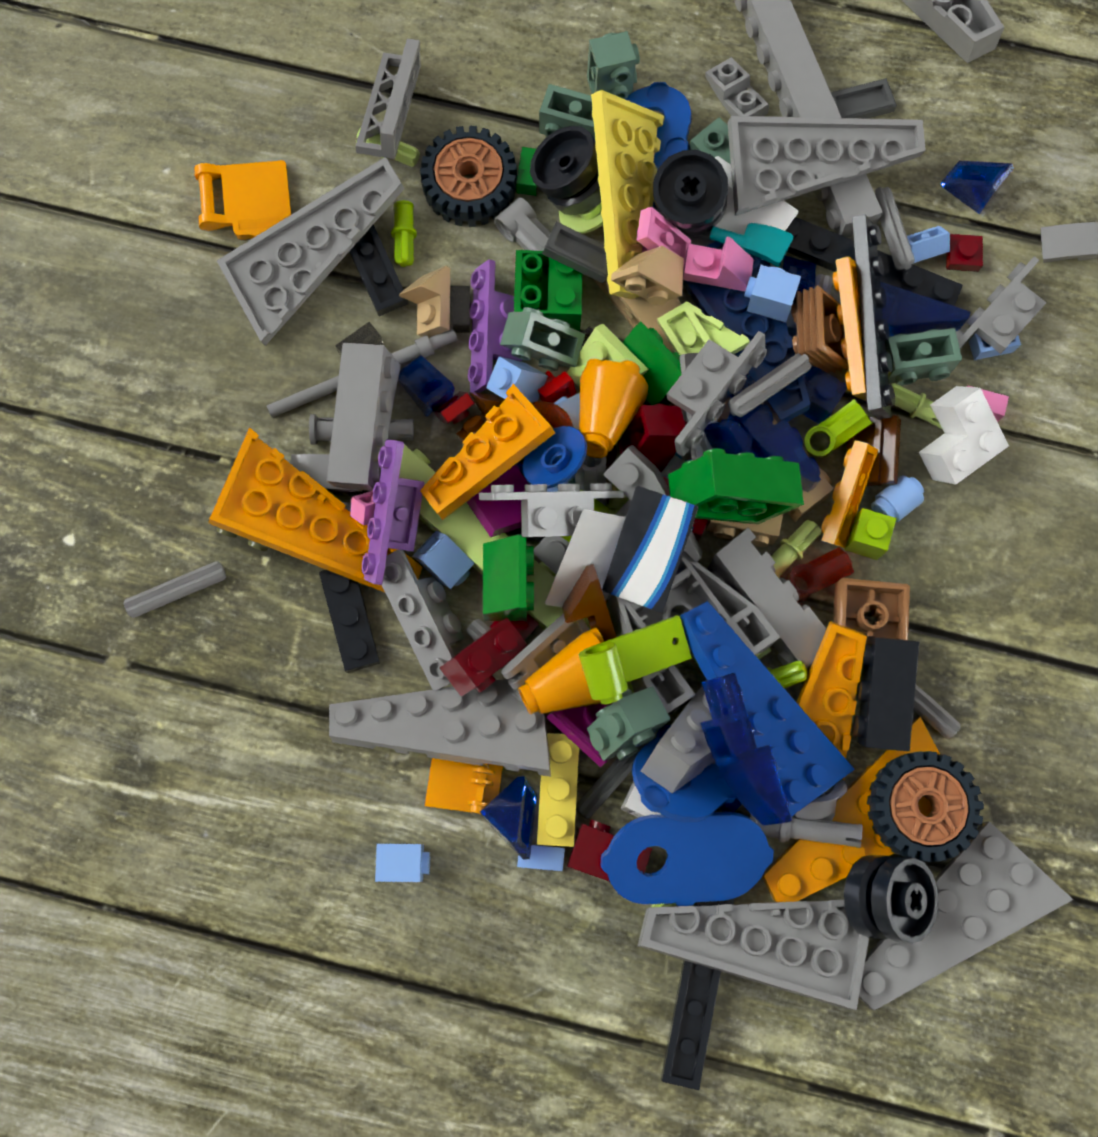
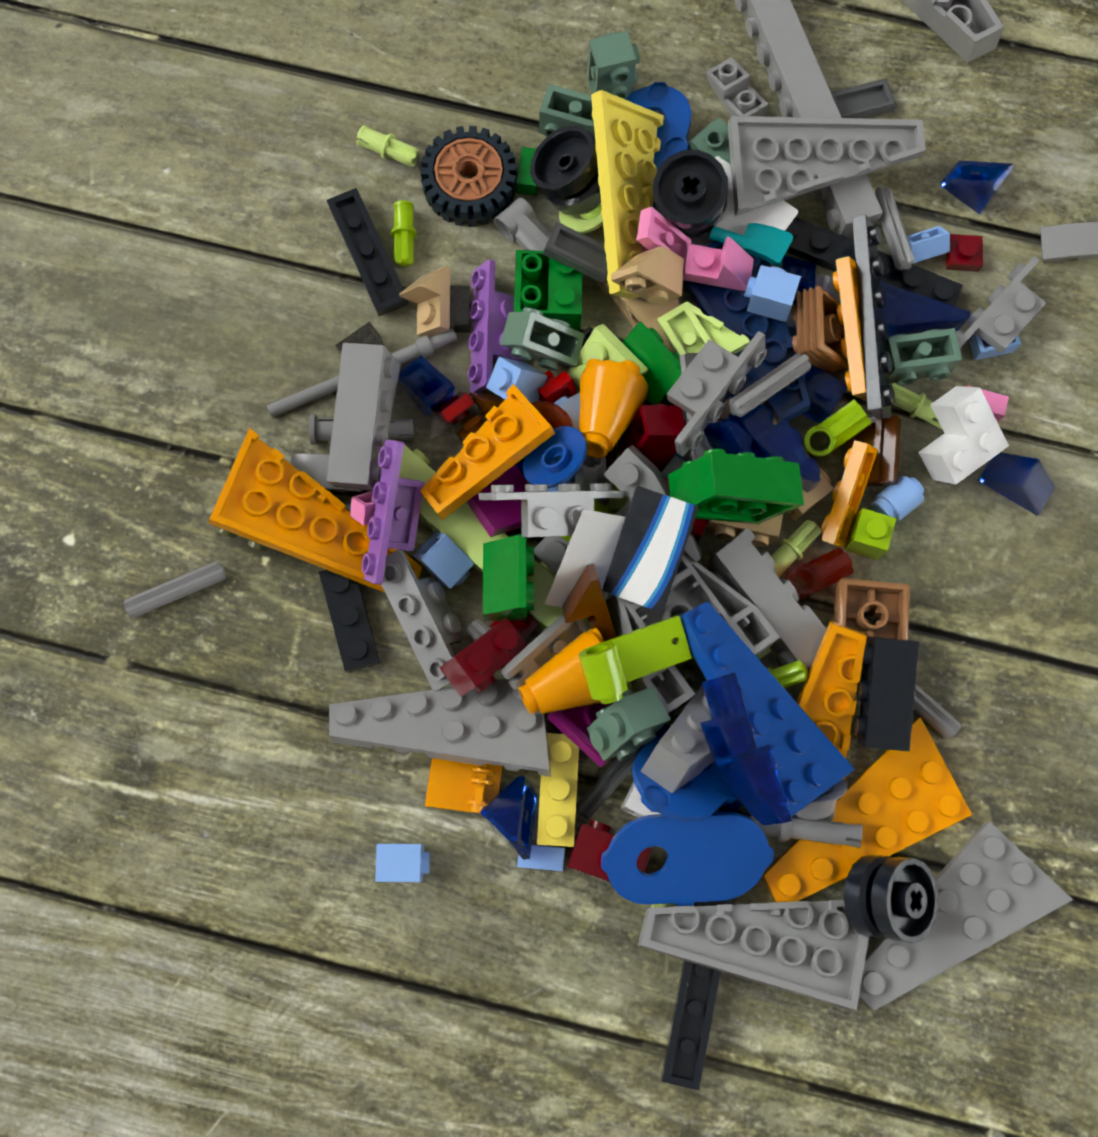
light orange piece [194,160,291,240] -> none
light grey wing [217,157,405,346] -> none
light grey fence [356,38,421,159] -> none
wheel [867,751,984,862] -> none
none -> clear blue slope [978,452,1055,516]

